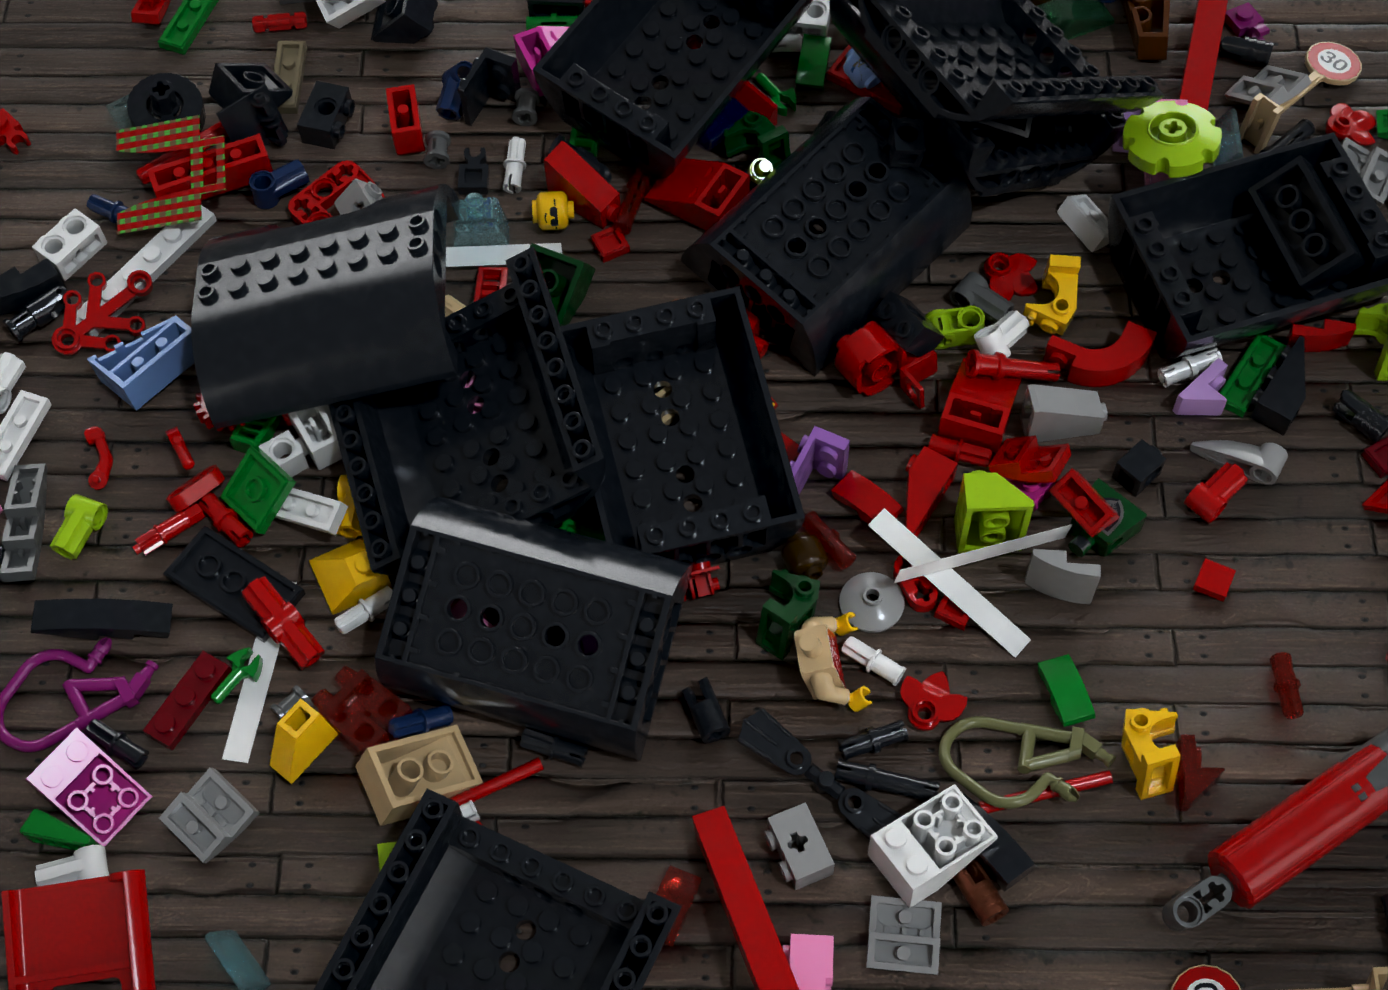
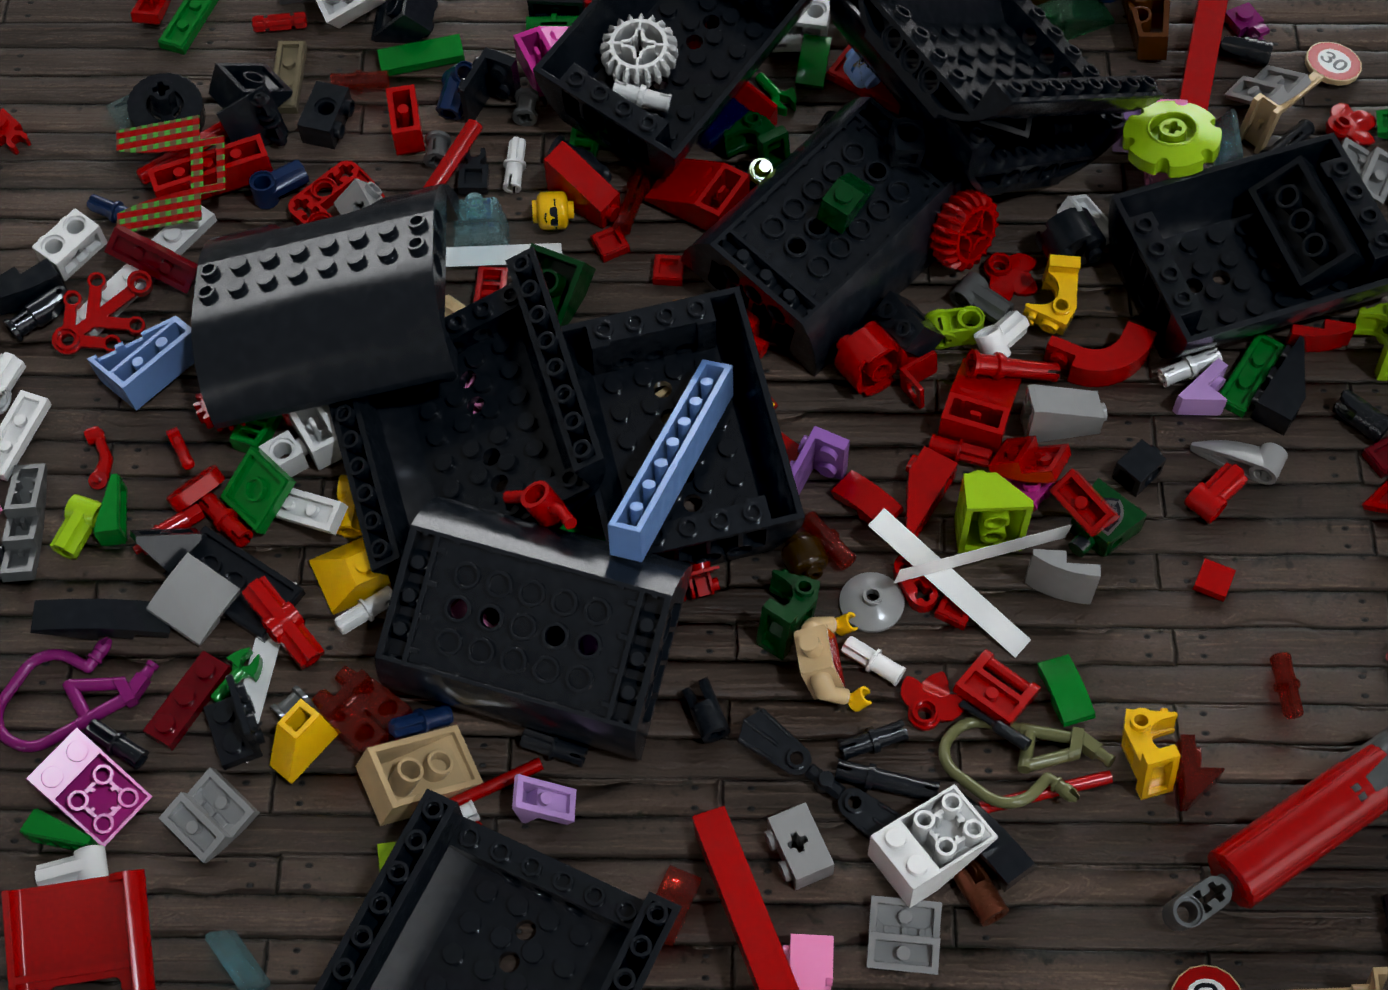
none -> green slope [93,473,128,546]
none -> dark red plate [104,224,198,294]
none -> black slope [130,528,202,572]
none -> light grey slope [146,552,240,647]
none -> black bracket [203,674,265,770]
none -> clear red pin [330,69,390,92]
none -> green tile [377,34,465,77]
none -> red axle [423,119,483,188]
none -> red piece [503,480,577,530]
none -> lavender slope [512,774,577,825]
none -> white gear [600,13,678,89]
none -> medium blue brick [608,359,733,562]
none -> white pin [612,79,672,113]
none -> red tile [652,254,685,286]
none -> dark green slope [816,172,875,234]
none -> red gear [930,189,999,271]
none -> red plate [953,649,1042,726]
none -> black piece [959,700,1032,751]
none -> black brick [1035,207,1106,267]

